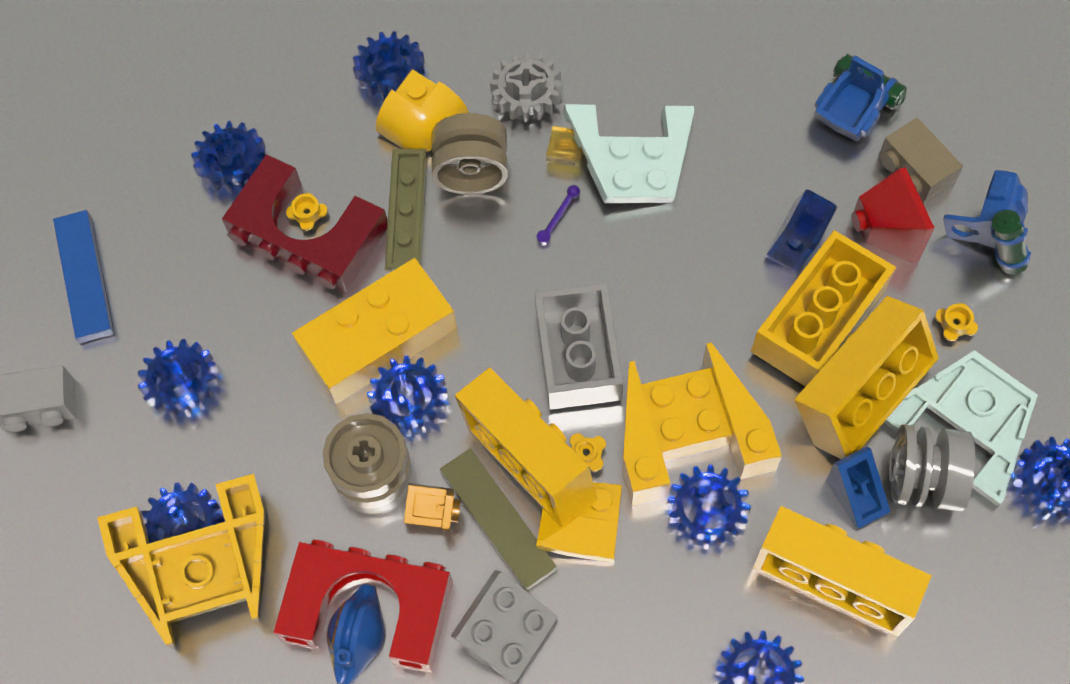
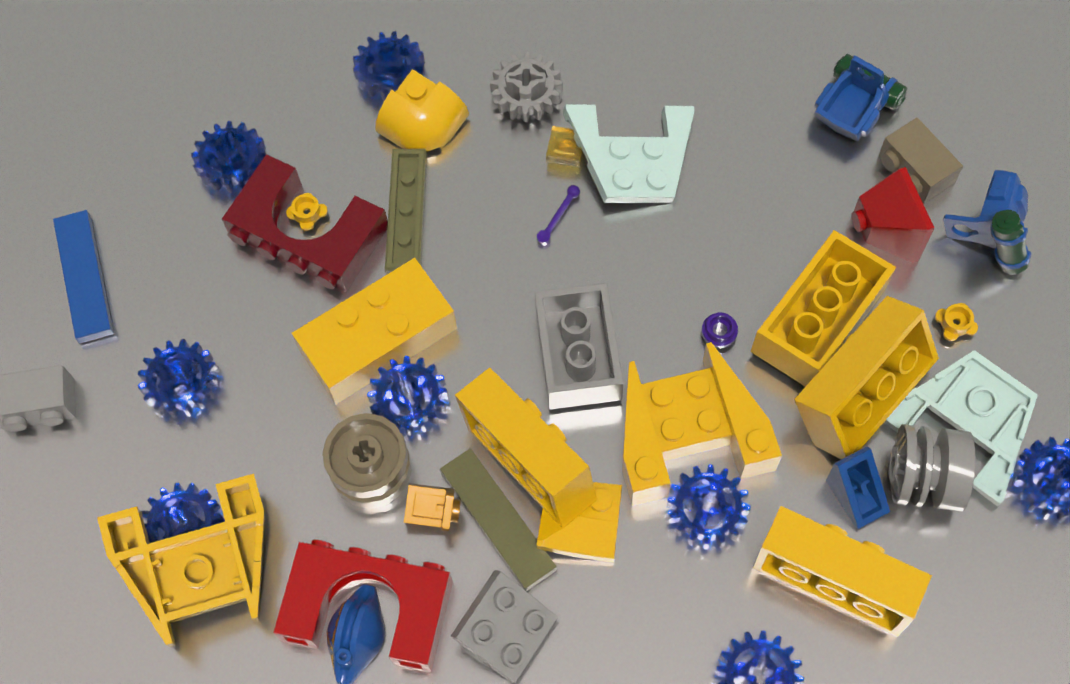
dark tan wheel [432,113,508,195] -> none
yellow plate [569,433,606,472] -> none
clear blue torso [766,189,837,273] -> none
none -> dark purple plate [702,312,738,348]

